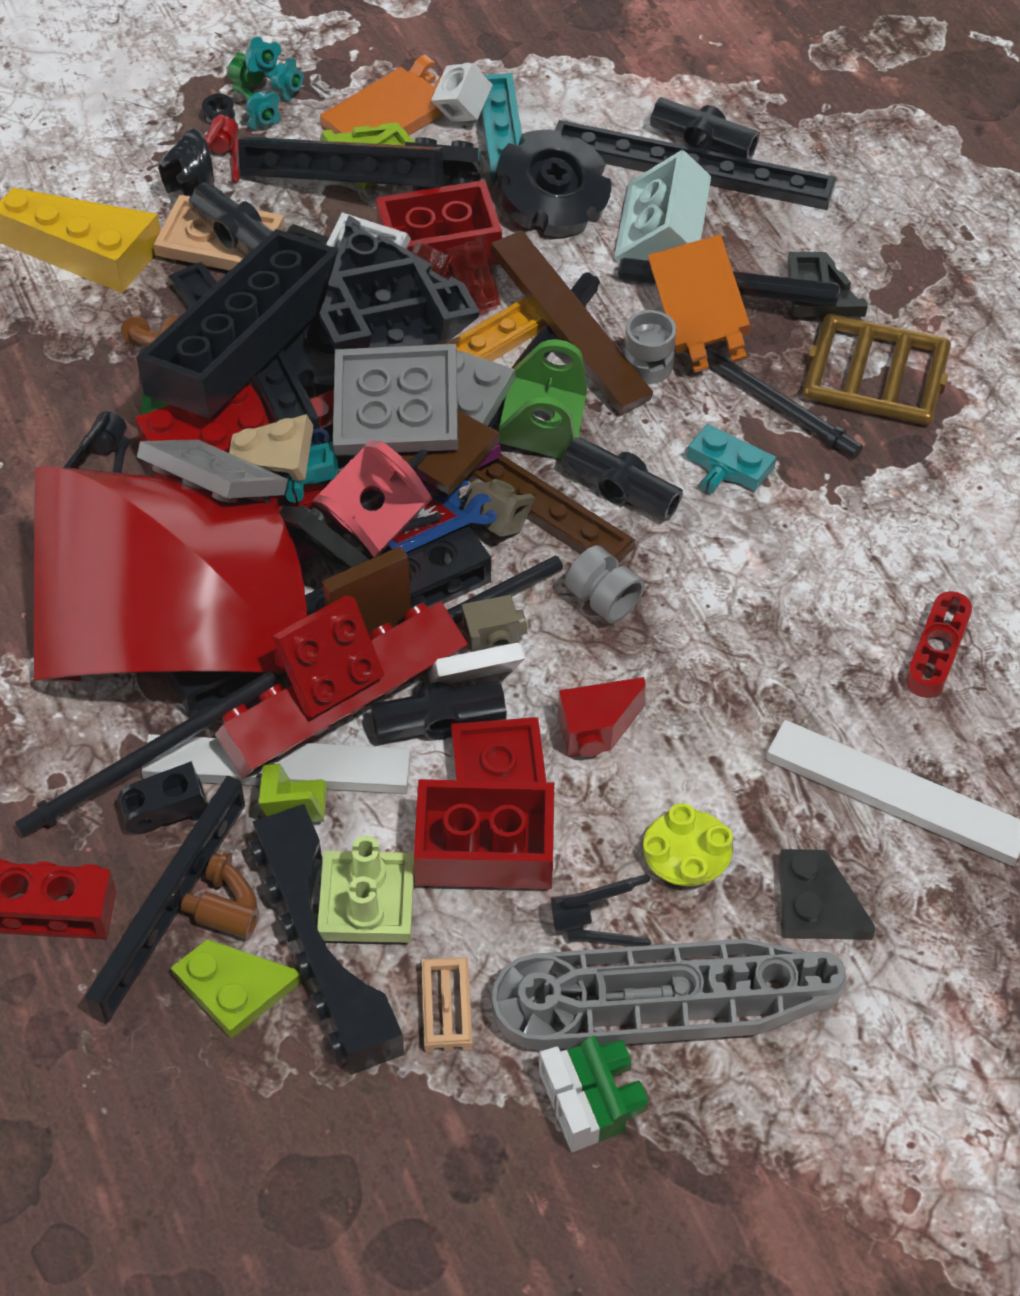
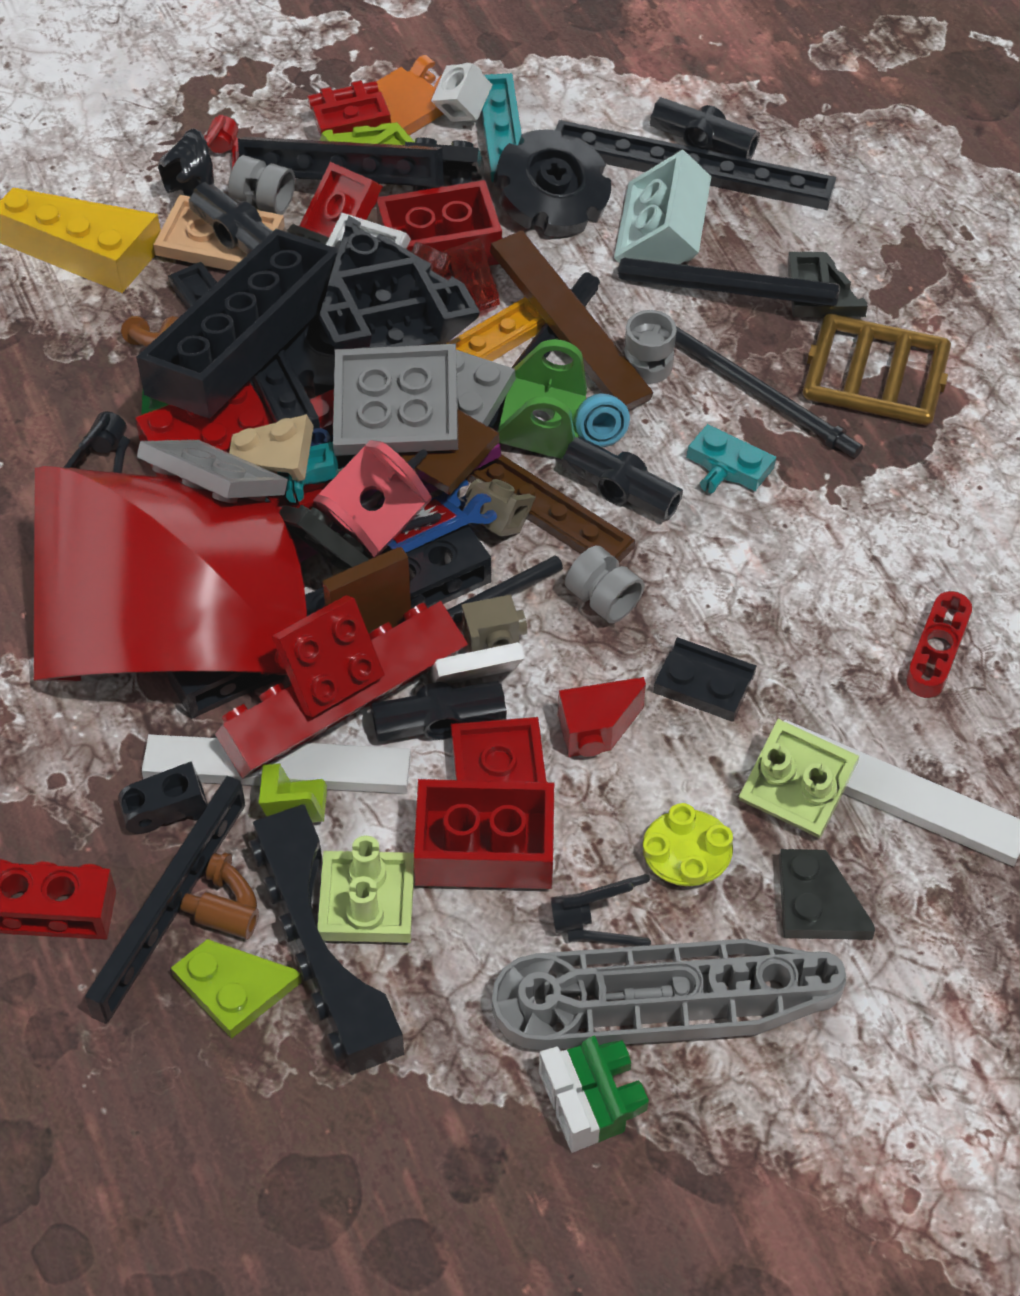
black bar [15,670,279,837] -> none
black bush [202,93,235,125] -> none
teal plant [228,37,304,130] -> none
light nougat tile [421,957,472,1053] -> none
orange tile [648,234,751,373] -> none
none -> light grey wheel [228,155,295,215]
none -> red plate [299,162,383,238]
none -> red plate [307,80,391,136]
none -> medium azure brick [575,393,630,447]
none -> black plate [653,637,757,722]
none -> yellowish green plate [739,719,859,839]

